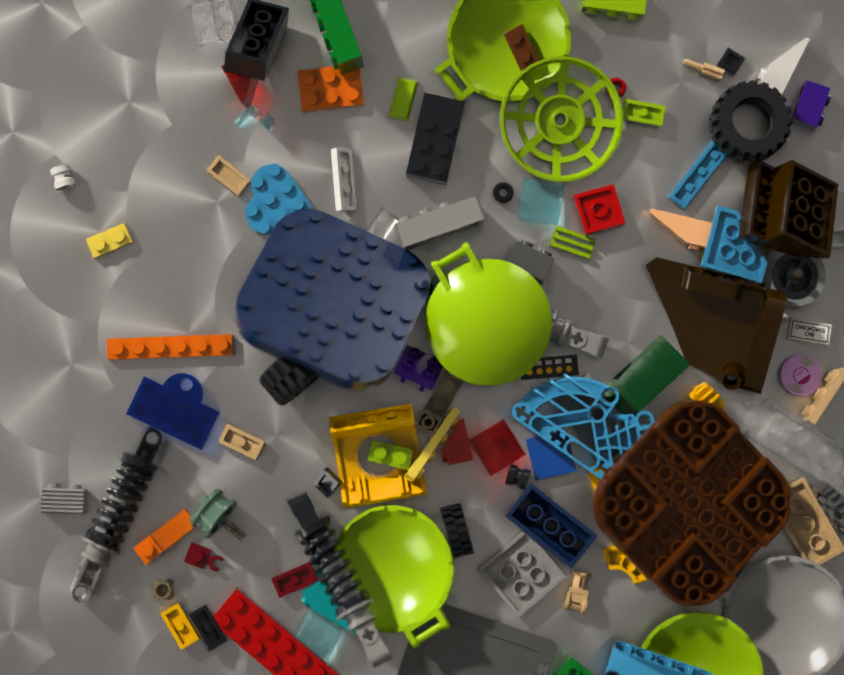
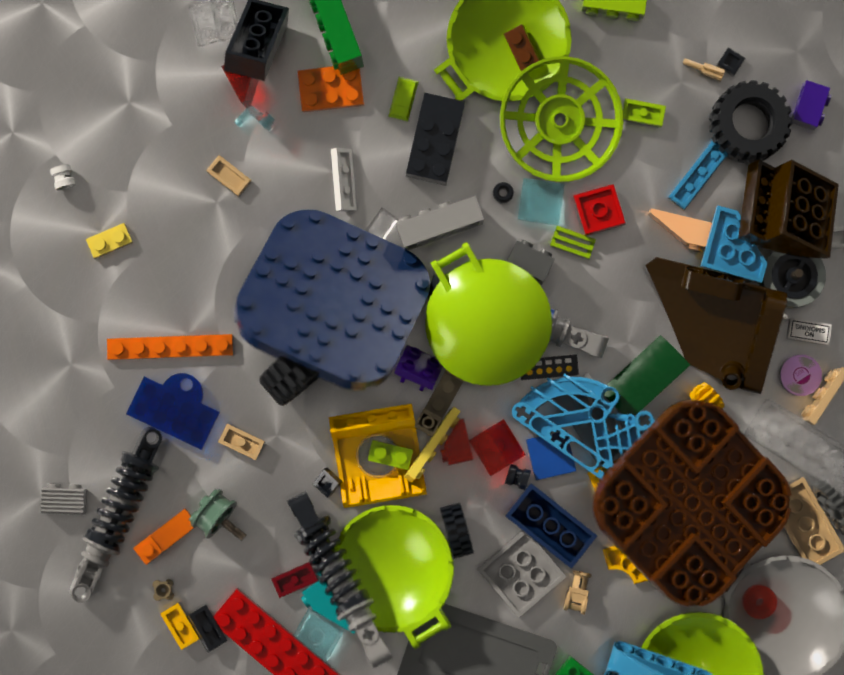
dark red plate [184,542,224,571] -> none
dark azure plate [245,164,313,235] -> none
red plate [606,78,627,98] -> none
white slope [756,37,810,96] -> none
none -> clear red piece [742,584,777,619]

